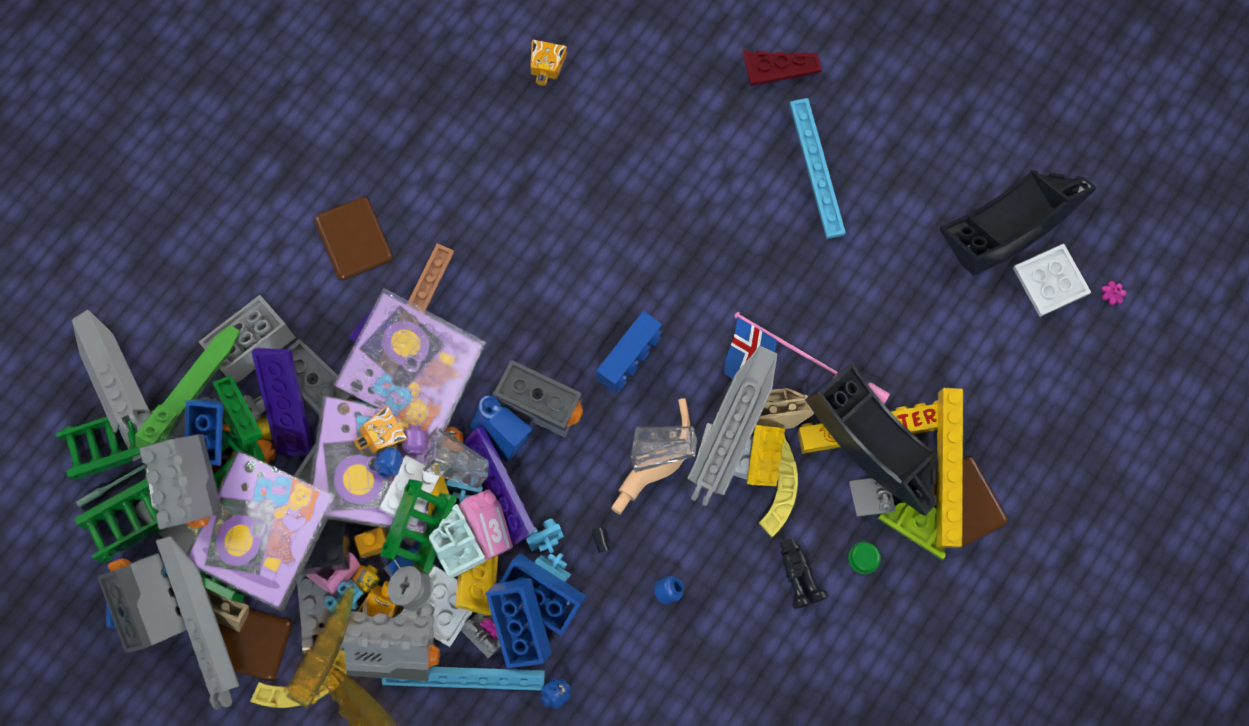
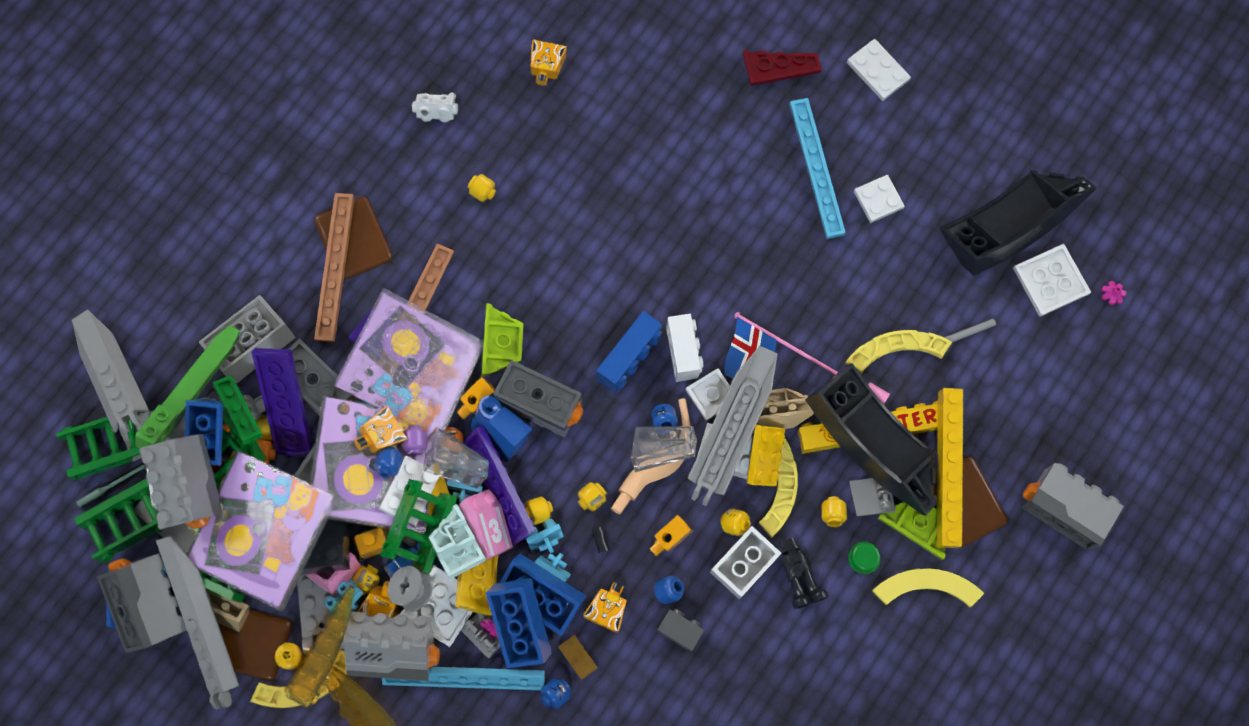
none -> yellow head [275,643,304,670]
none -> nougat plate [314,193,355,343]
none -> white brick [412,92,458,122]
none -> light orange torso [456,377,496,419]
none -> yellow head [467,174,496,202]
none -> lime wing [481,303,523,376]
none -> yellow head [525,497,553,525]
none -> pearl gold tile [558,635,597,680]
none -> yellow head [577,482,607,511]
none -> light orange torso [583,582,627,633]
none -> light orange torso [649,515,693,556]
none -> blue head [651,404,678,432]
none -> dark grey brick [657,609,704,652]
none -> white brick [666,314,703,382]
none -> white plate [685,368,730,421]
none -> white brick [710,526,781,599]
none -> yellow head [720,509,750,536]
none -> yellow head [821,496,847,527]
none -> light yellow tile [845,330,952,374]
none -> white plate [847,39,911,101]
none -> white plate [854,175,905,223]
none -> light yellow tile [872,569,984,608]
none -> light grey bar [944,319,996,342]
none -> piece [1021,463,1124,551]

